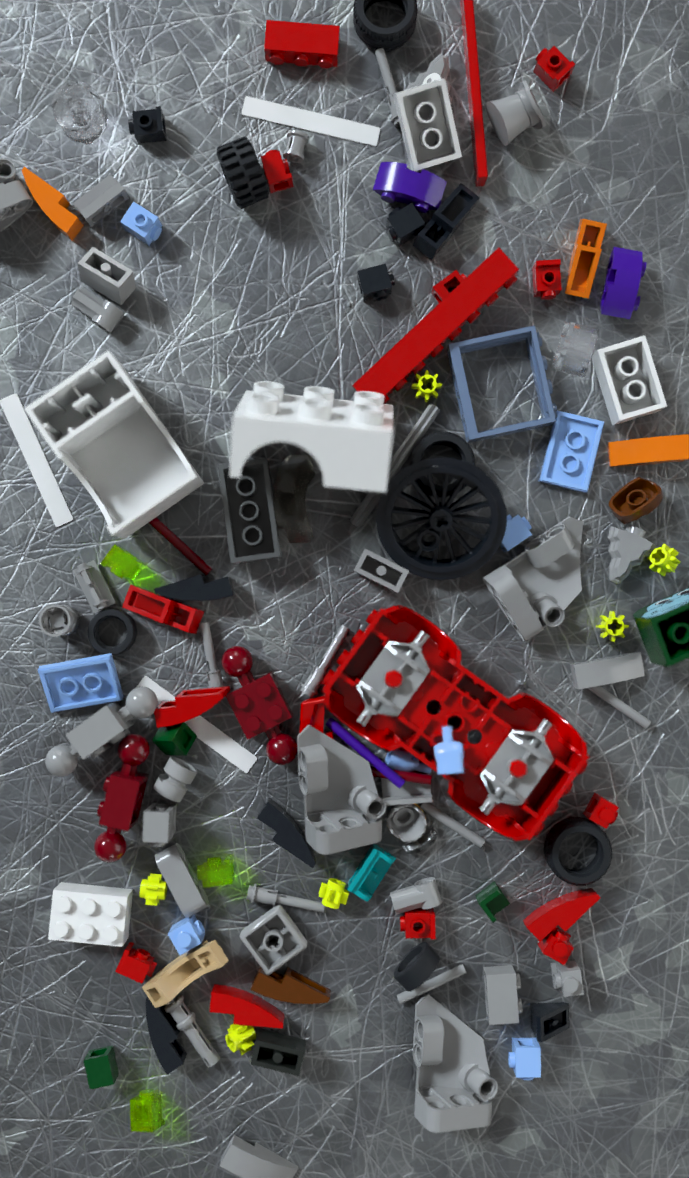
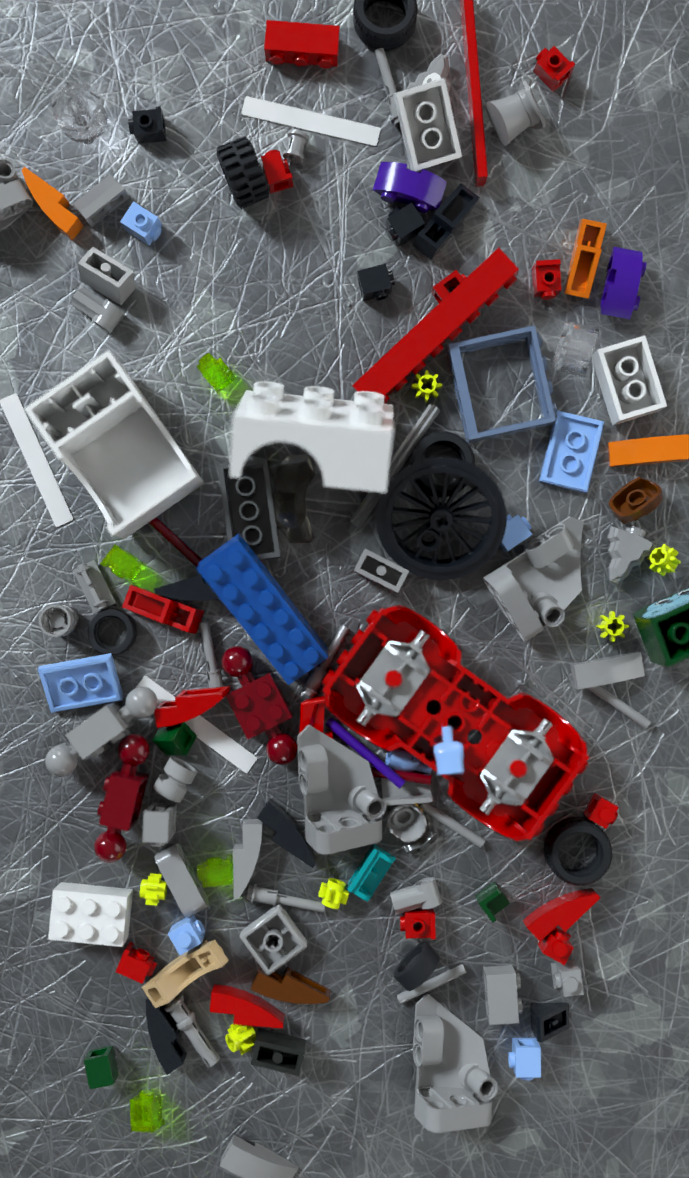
none -> clear neon green brick [196,353,236,394]
none -> blue brick [197,533,329,685]
none -> light grey slope [233,819,264,899]

